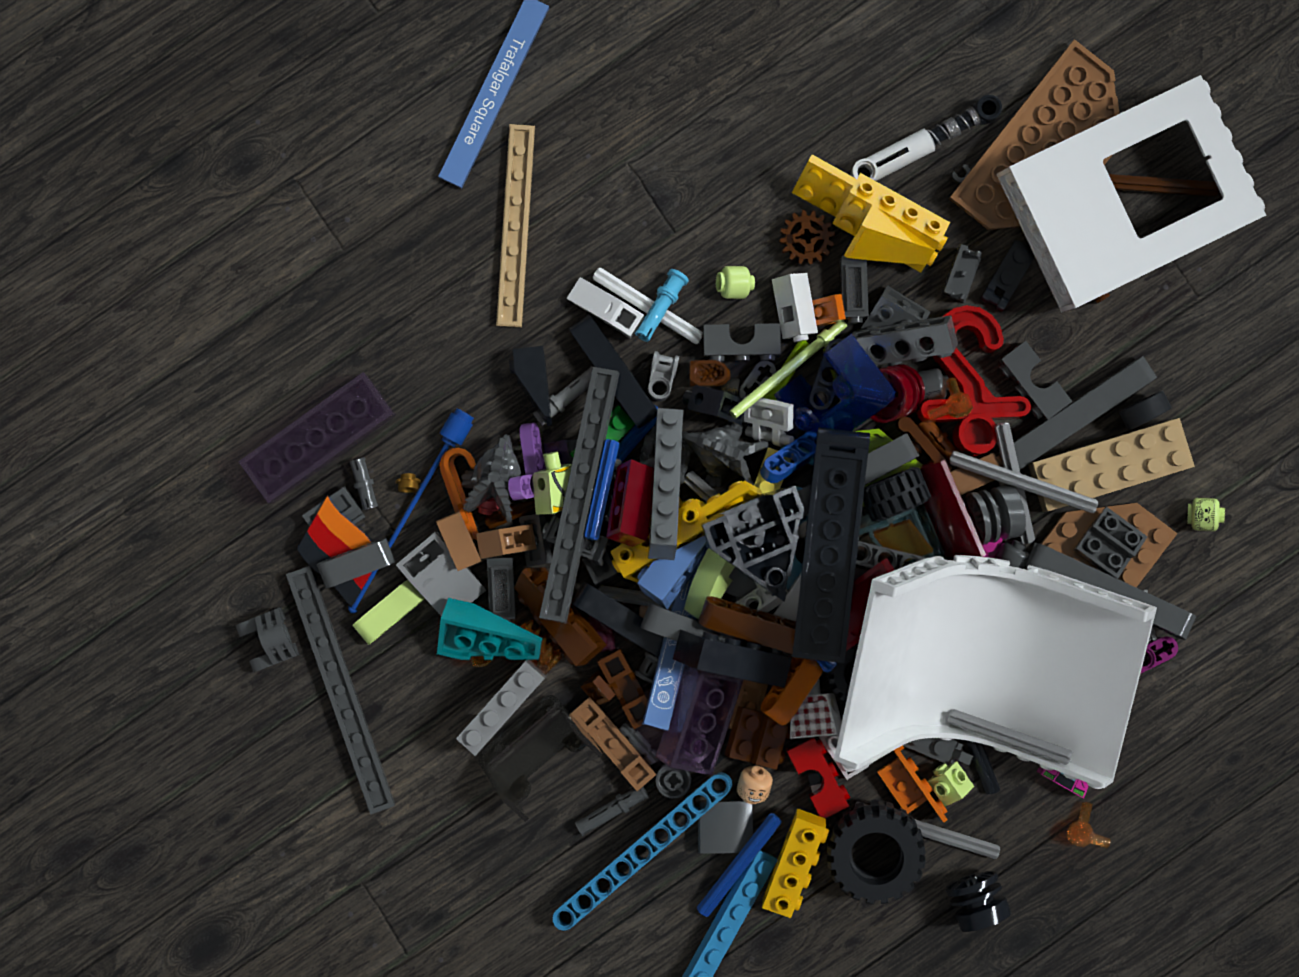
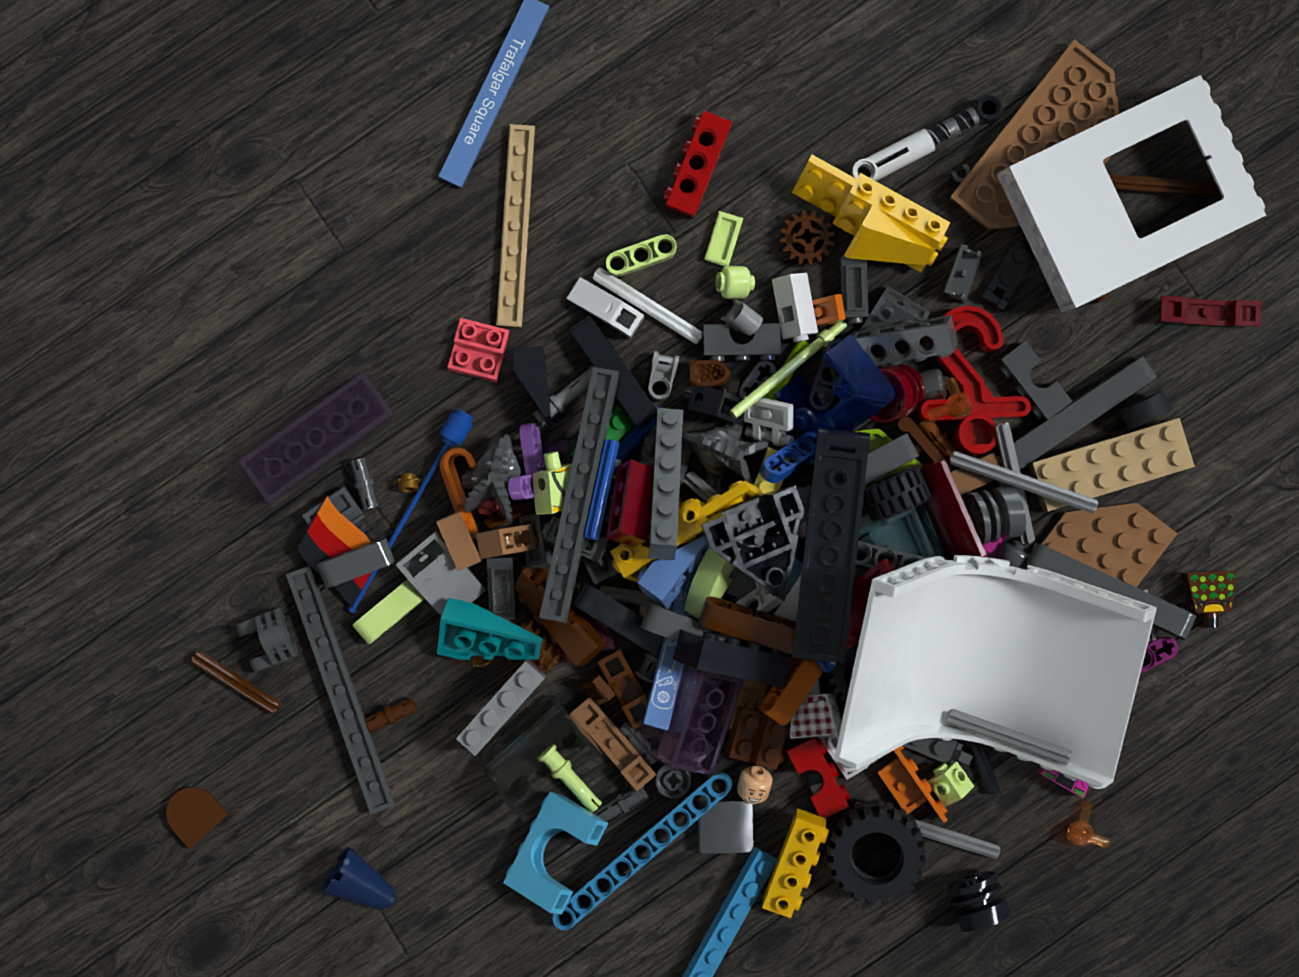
medium azure pin [635,269,689,342] -> none
blue axle [697,813,782,917] -> none
clear orange piece [873,519,933,562] -> none
dark grey slope [1073,507,1148,579] -> none
yellowish green head [1188,498,1225,531] -> none
none -> reddish brown tile [166,787,229,849]
none -> reddish brown axle [191,651,281,714]
none -> dark blue cone [322,847,396,911]
none -> reddish brown pin [365,697,418,733]
none -> coral slope [447,318,509,383]
none -> medium azure arch [503,792,608,915]
none -> yellowish green pin [537,744,602,812]
none -> yellowish green beam [606,234,677,277]
none -> red brick [663,110,732,219]
none -> yellowish green tile [704,211,743,266]
none -> light grey piece [720,299,763,335]
none -> dark red slope [1159,296,1261,327]
none -> reddish brown torso [1181,570,1236,628]

